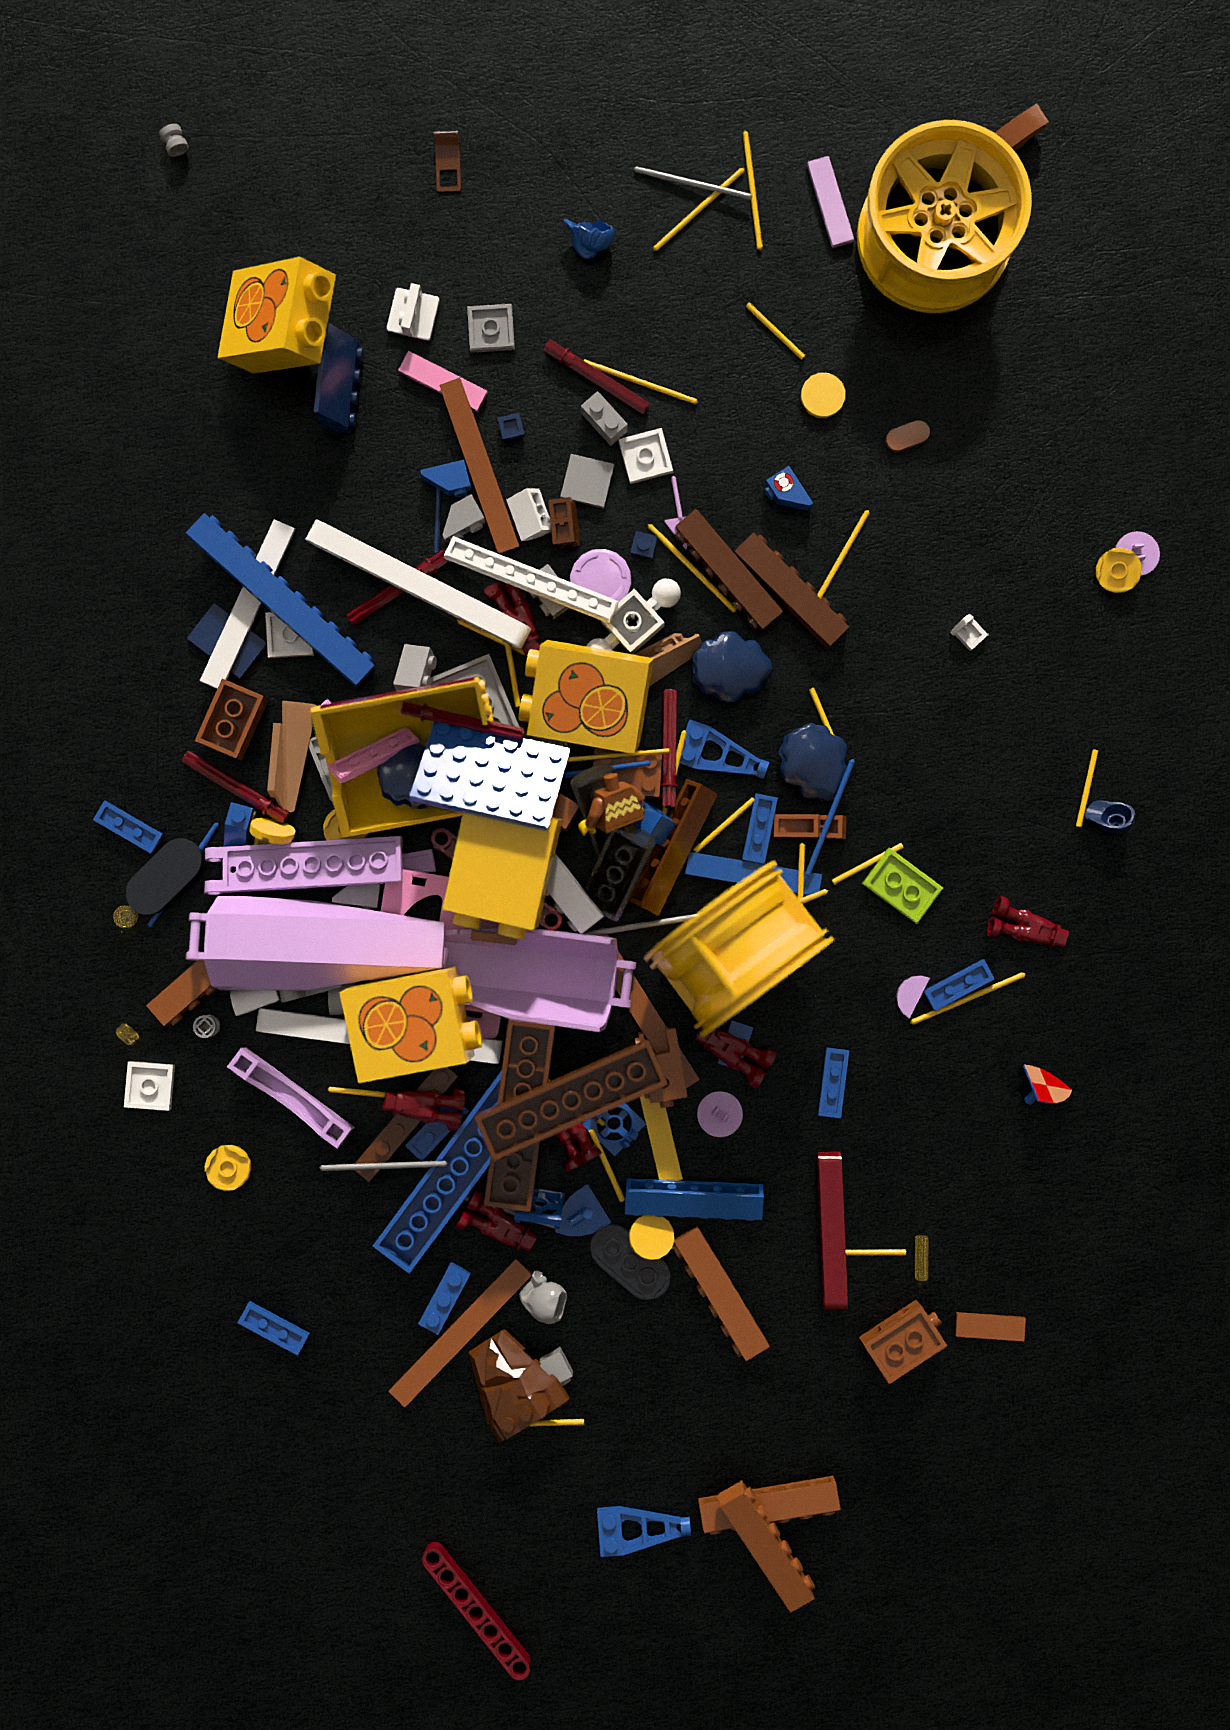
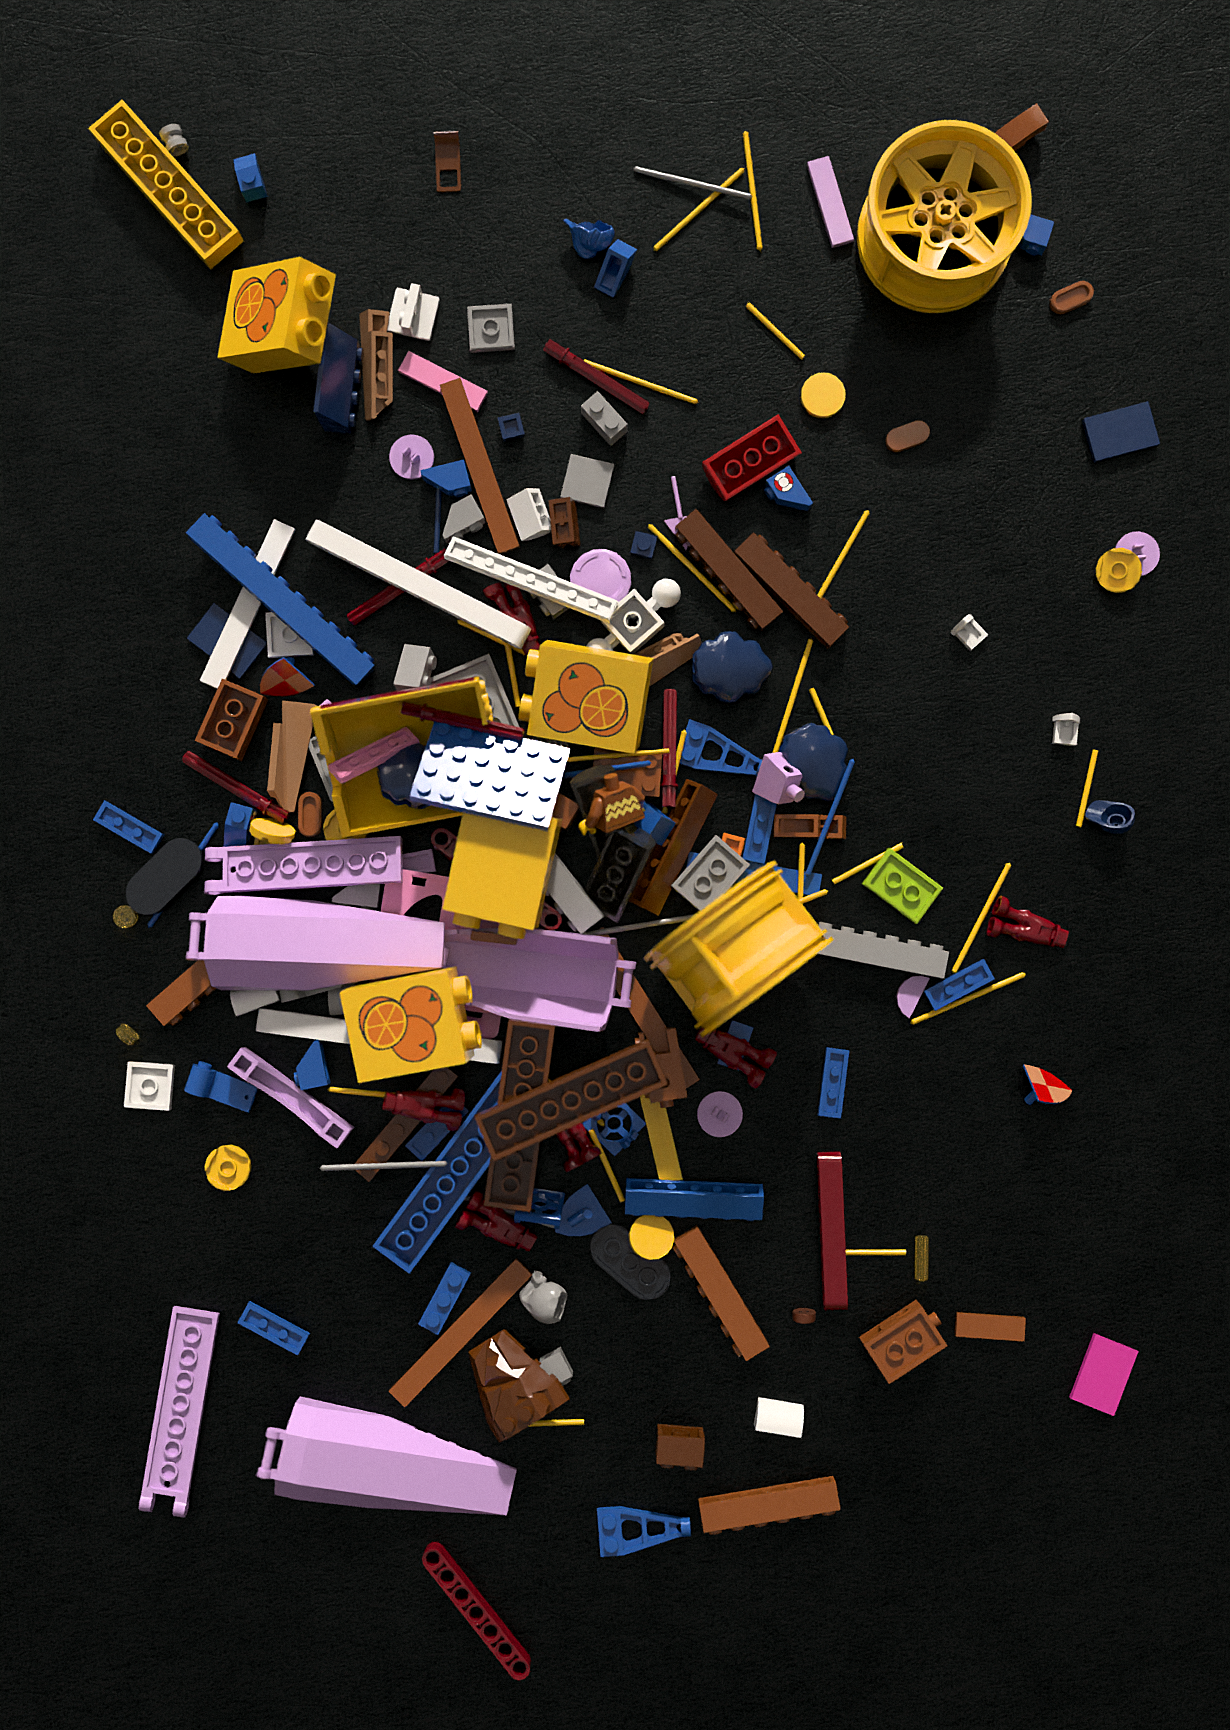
light grey wheel [193,1015,220,1038] -> none
white tile [619,428,673,484] -> none
yellow axle [694,798,754,853] -> none
dark orange brick [718,1481,815,1612] -> none
none -> yellow brick [88,100,244,270]
none -> lavender hinge [139,1306,220,1518]
none -> blue door [184,1061,258,1113]
none -> blue slope [234,153,268,202]
none -> lavender windscreen [257,1397,517,1515]
none -> shield [260,657,314,696]
none -> blue slope [294,1040,330,1090]
none -> dark orange tile [298,792,322,837]
none -> medium nougat wedge [360,309,393,420]
none -> lavender piece [389,435,434,479]
none -> blue slope [594,239,637,297]
none -> reddish brown brick [655,1424,705,1470]
none -> light grey plate [671,835,750,911]
none -> red brick [702,414,802,501]
none -> orange tile [722,833,745,856]
none -> lavender torso [752,752,805,804]
none -> white brick [754,1397,804,1438]
none -> yellow axle [772,638,813,753]
none -> copper tile [793,1308,816,1324]
none -> light grey brick [816,922,949,978]
none -> yellow axle [952,863,1011,974]
none -> blue slope [1018,214,1054,255]
none -> dark orange tile [1050,281,1094,314]
none -> white tile [1052,713,1080,746]
none -> dark pink tile [1069,1333,1138,1416]
none -> dark blue tile [1082,402,1160,463]

